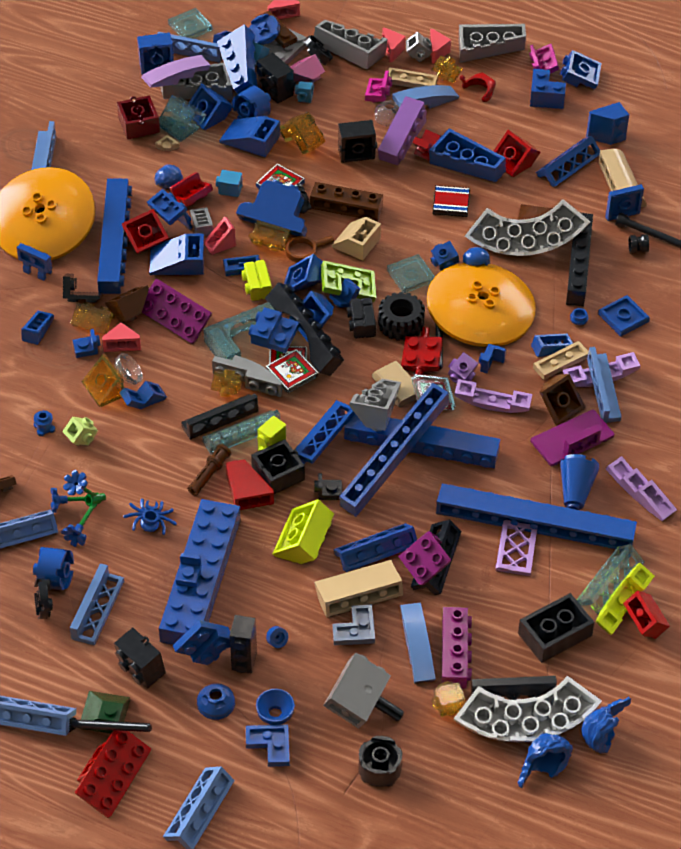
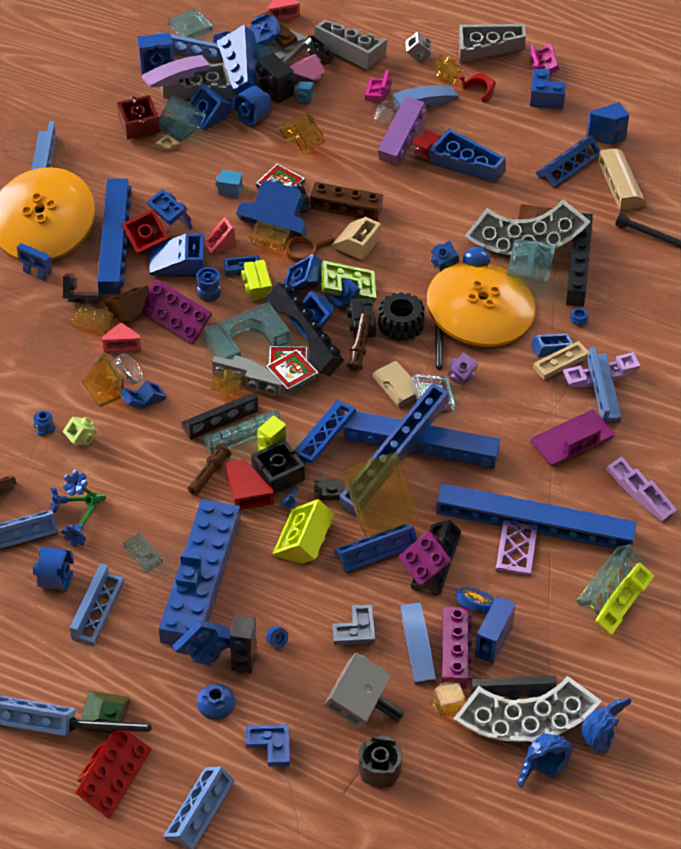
blue slope [21,311,54,345] -> none
black plate [34,578,53,619] -> none
blue bracket [72,329,101,358] -> none
black brick [114,627,166,689] -> none
blue animal [123,498,177,535] -> none
blue hair [154,164,183,190] -> none
red bracket [170,172,213,207] -> none
light grey slope [190,207,213,236] -> none
blue slope [219,116,280,158] -> none
blue plate [249,307,299,353] -> none
blue piece [256,688,295,725] -> none
tan brick [315,560,403,618] -> none
black brick [338,120,378,163] -> none
light grey wedge [349,379,401,431] -> none
coral slope [382,28,406,62] -> none
clear light blue tile [387,254,435,294] -> none
tan plate [388,67,438,88] -> none
red plate [401,327,443,379] -> none
coral slope [430,29,451,64] -> none
tile [432,185,470,217] -> none
lavender slope [454,379,532,413] -> none
blue bracket [478,344,506,373] -> none
red slope [494,130,541,177] -> none
black brick [518,593,595,663] -> none
reddish brown slope [540,374,585,426] -> none
blue plate [560,50,602,89] -> none
blue cone [560,454,600,510] -> none
blue tile [598,295,650,337] -> none
blue tile [605,184,644,221] -> none
red brick [623,590,670,639] -> none
black wheel [628,235,649,253] -> none
none -> clear light blue tile [123,533,163,573]
none -> blue wheel [196,267,221,302]
none -> blue hand [281,487,298,510]
none -> clear yellow piece [343,452,419,537]
none -> reddish brown pin [346,313,372,370]
none -> tile [455,587,495,613]
none -> blue brick [475,596,516,664]
none -> clear light blue slope [507,240,555,284]

